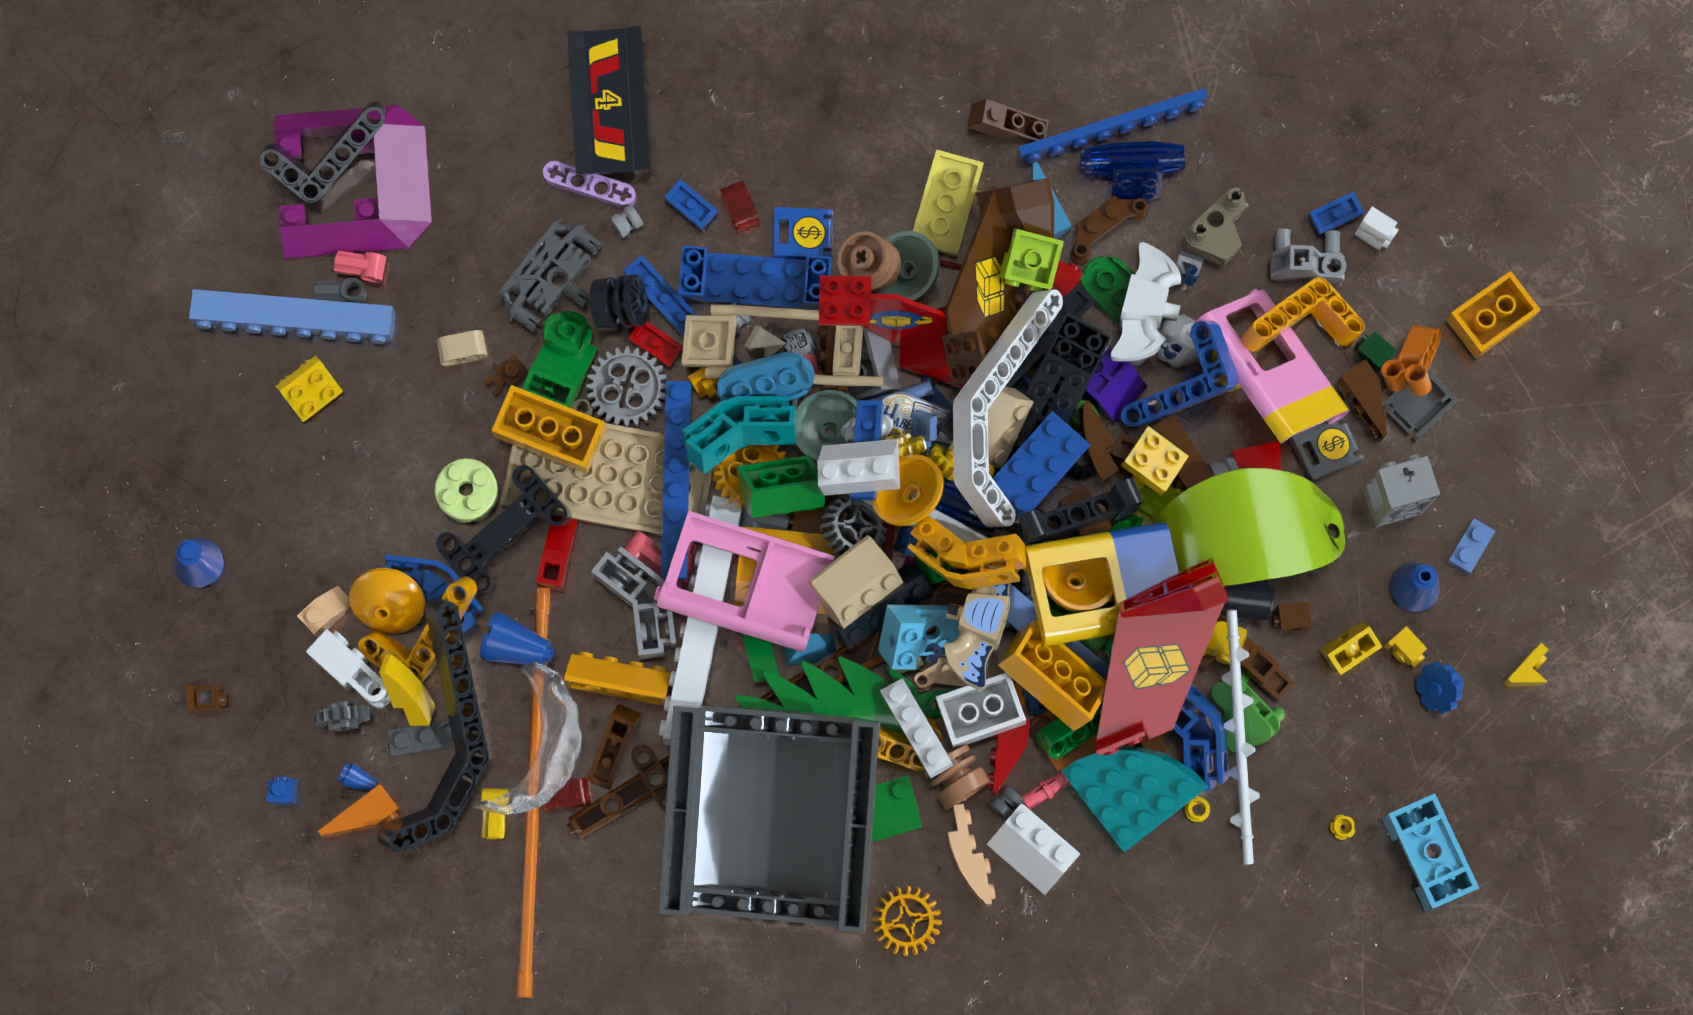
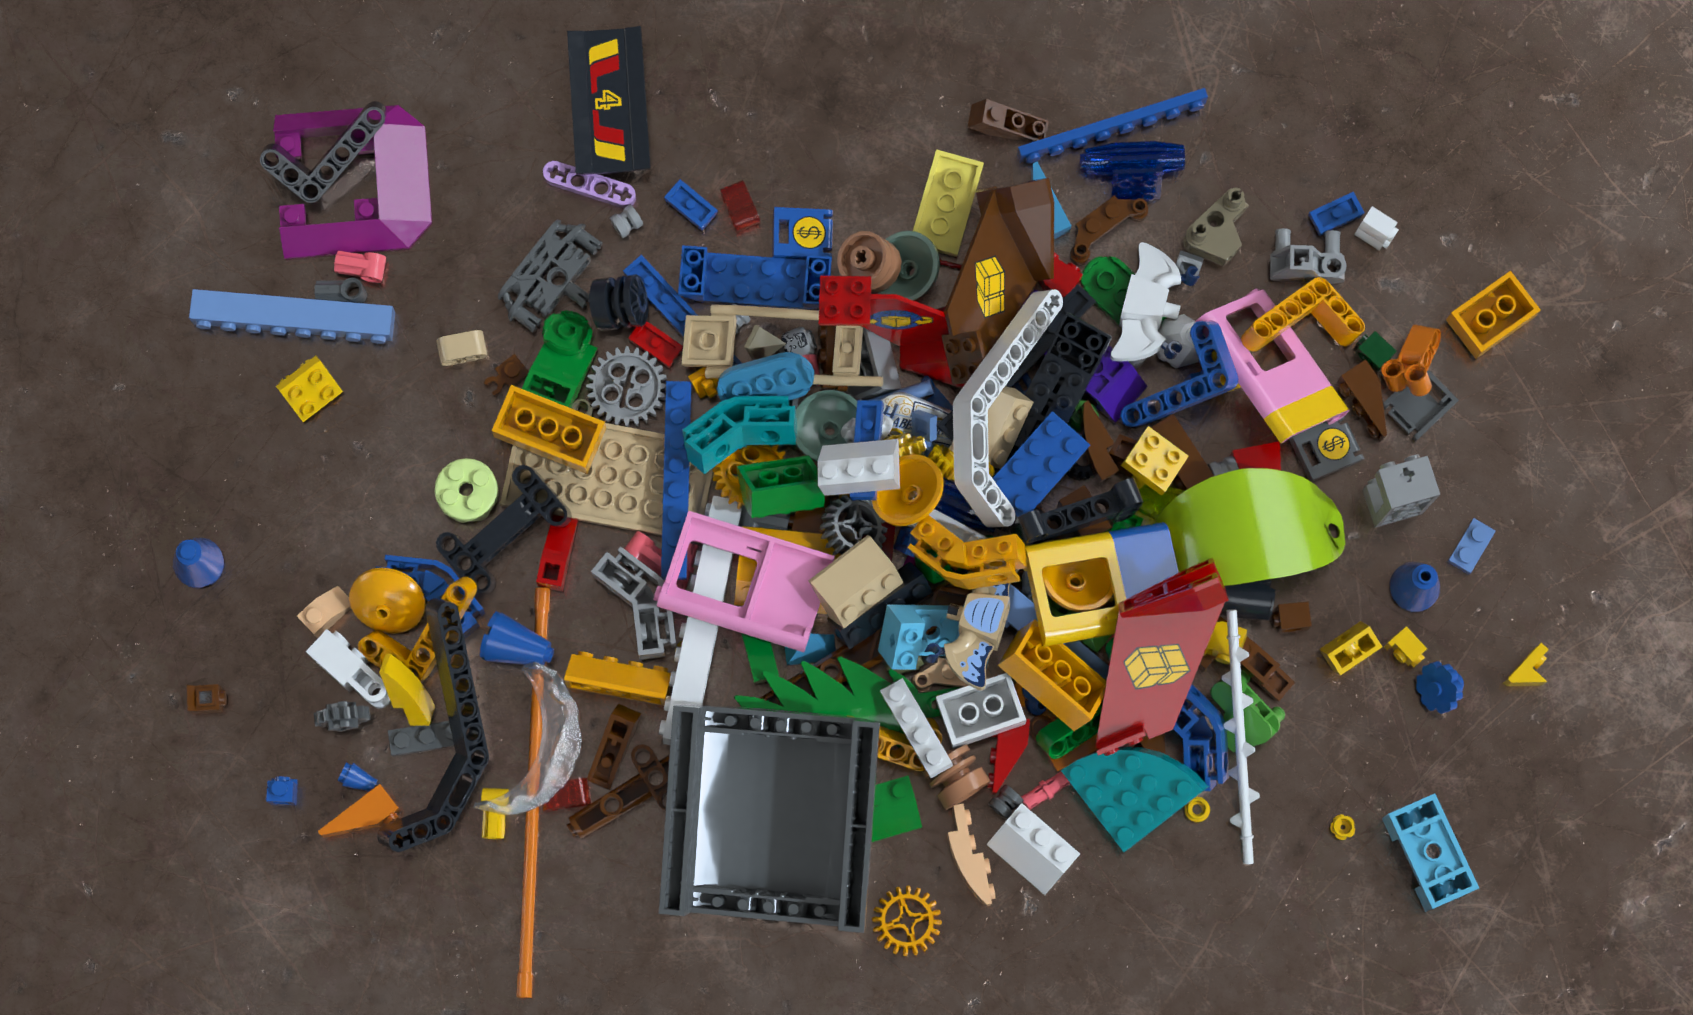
lime plate [999,228,1064,292] -> none

